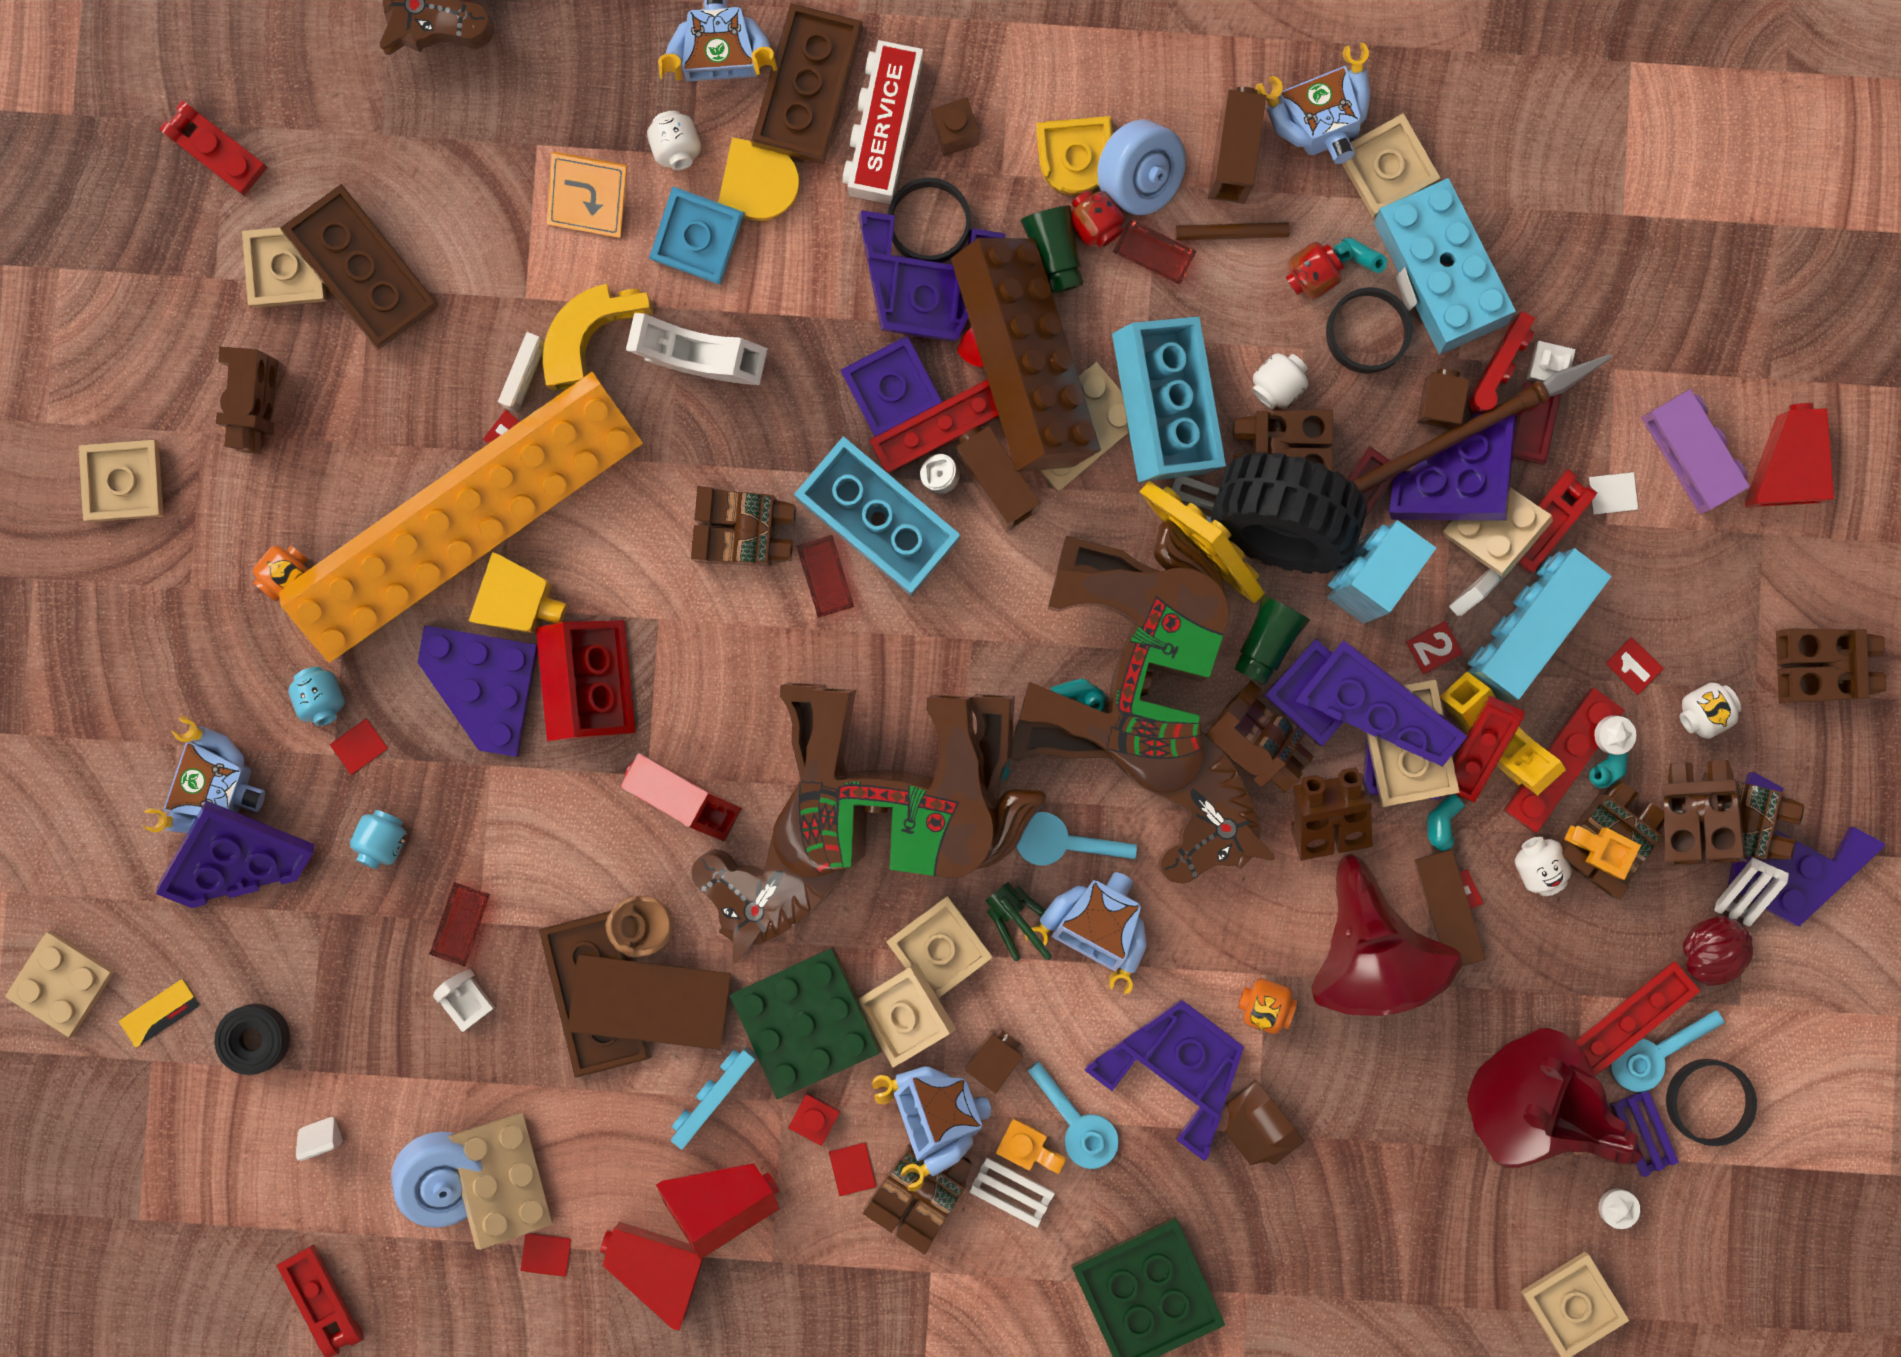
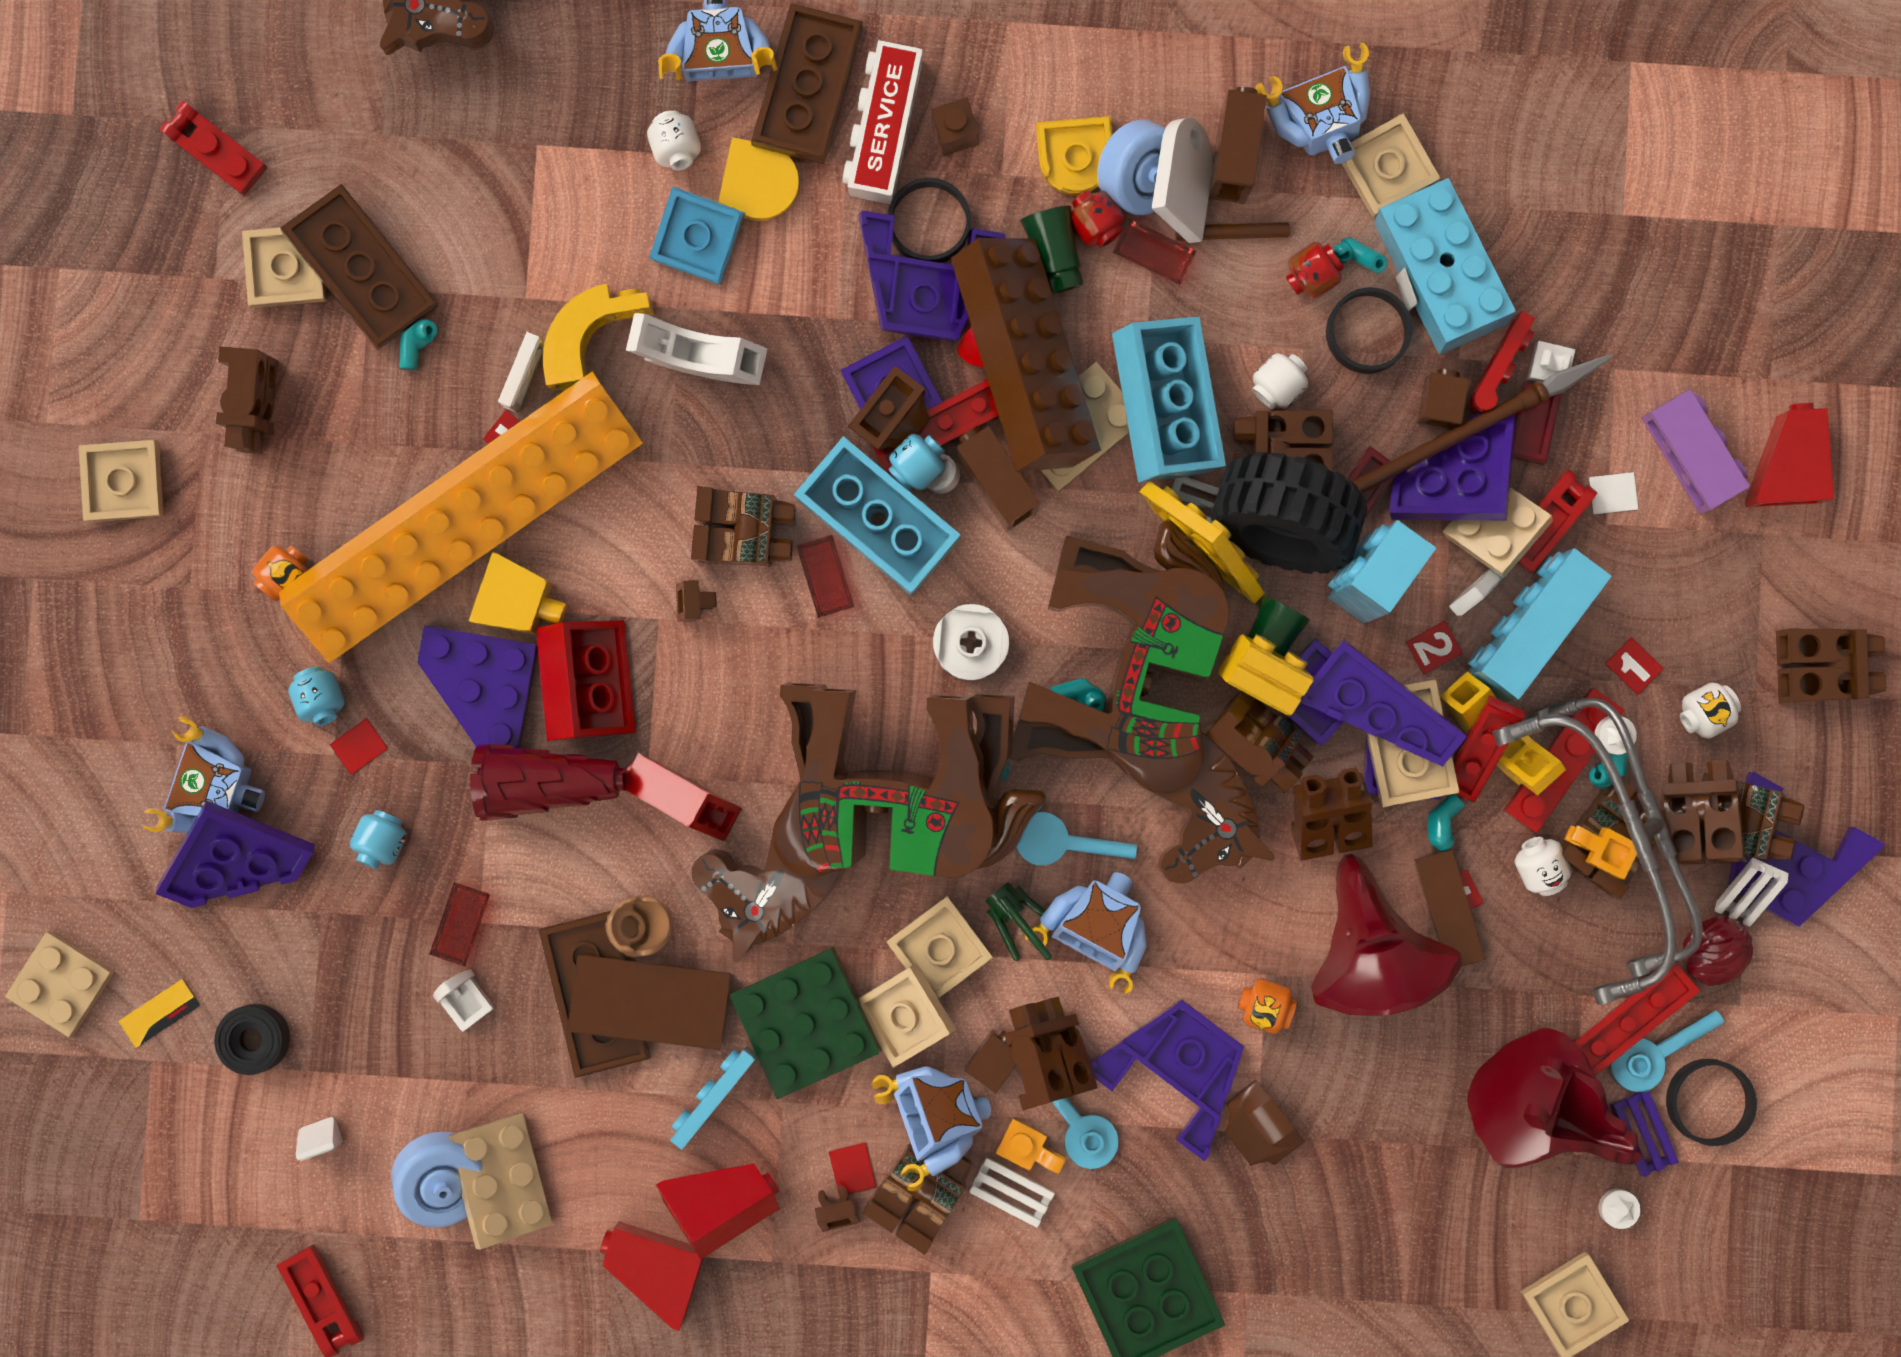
red sticker [520,1233,571,1277] -> none
light orange piece [547,151,627,238] -> none
red plate [788,1093,840,1146] -> none
none -> teal arm [399,319,438,371]
none -> dark red cone [470,744,627,821]
none -> reddish brown tile [676,580,717,622]
none -> reddish brown tile [815,1185,860,1232]
none -> reddish brown slope [848,366,930,450]
none -> medium azure head [888,434,945,491]
none -> white plate [933,604,1009,681]
none -> reddish brown hips [1004,996,1098,1110]
none -> white tile [1152,117,1213,243]
none -> yellow brick [1218,634,1314,716]
none -> flat silver bar [1492,698,1703,1005]

